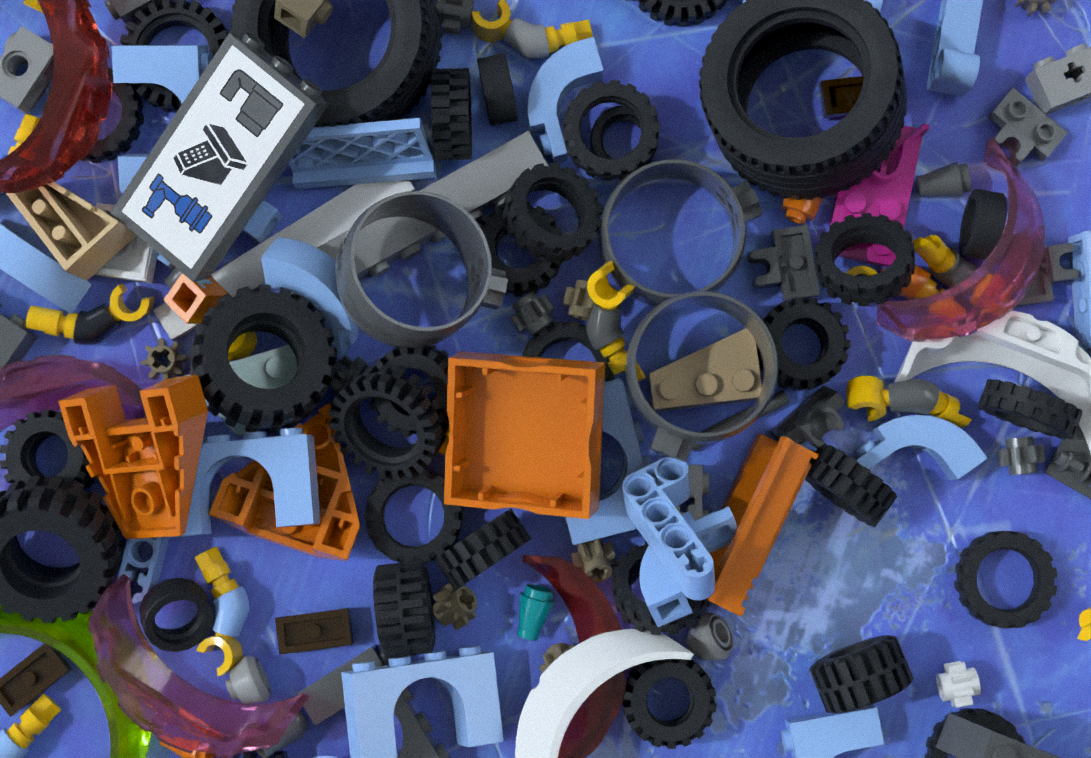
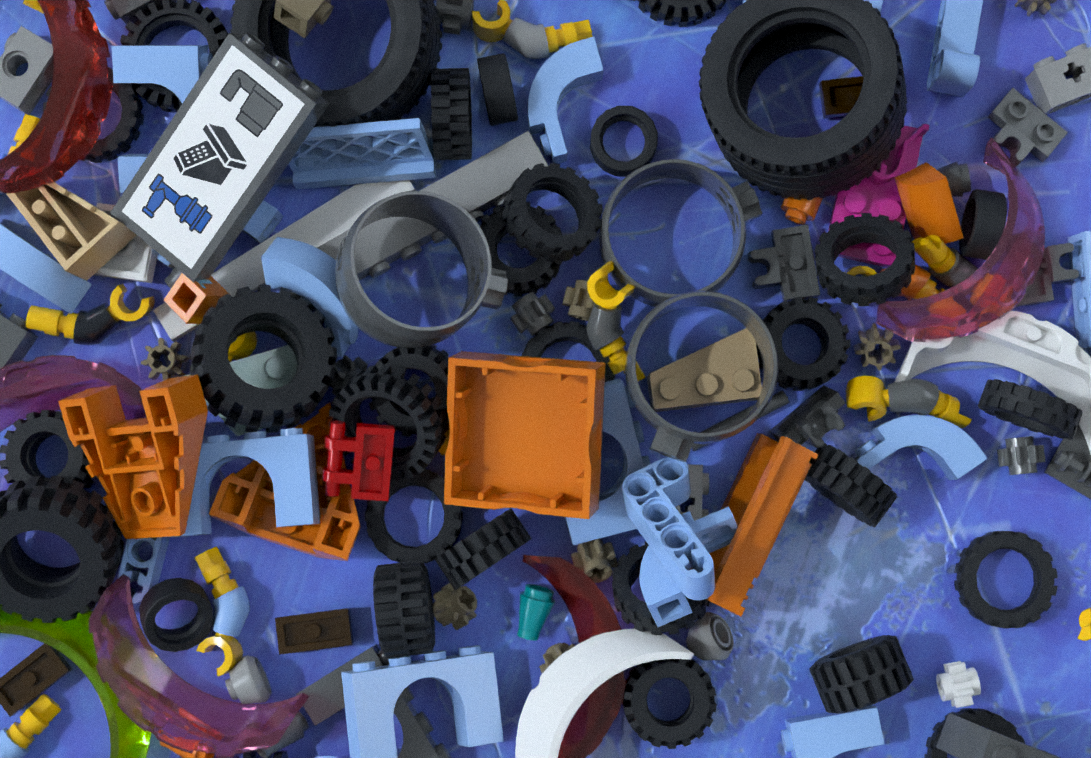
black tyre [563,80,660,181] -> none
none -> red plate [322,421,395,501]
none -> dark tan gear [853,323,901,371]
none -> orange brick [895,162,964,244]

